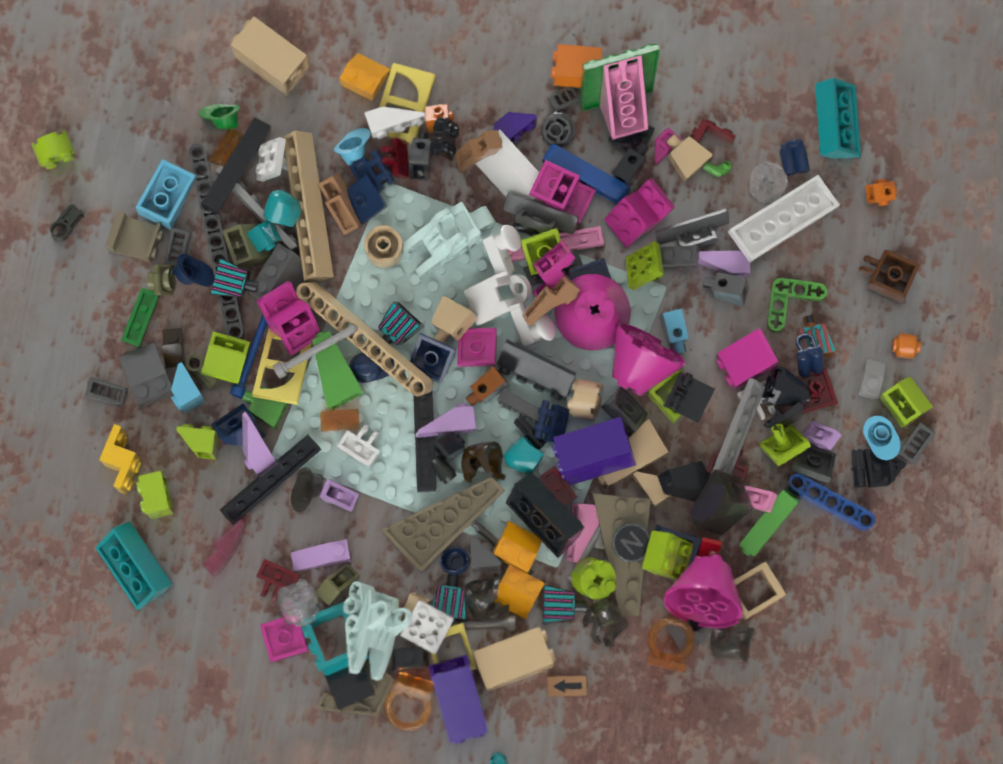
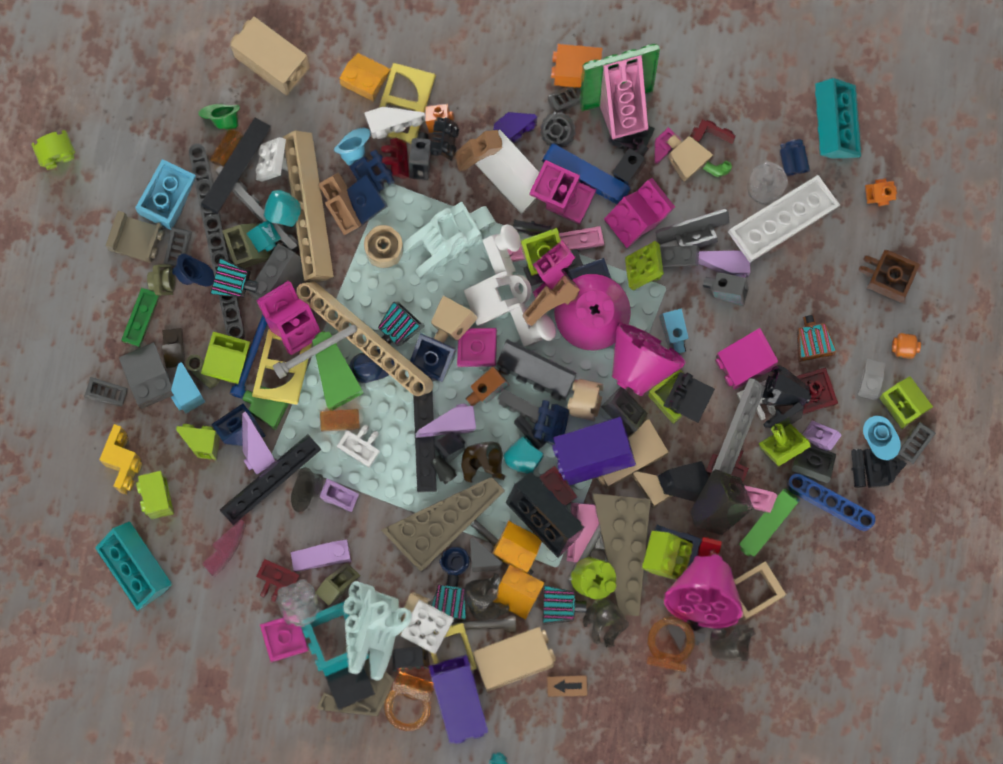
pearl dark grey piece [50,204,84,242] -> none
dark grey bracket [503,192,578,234] -> none
black tile [612,523,650,563] -> none
bright green beam [767,278,827,333] -> none
dark blue piece [796,334,824,377] -> none

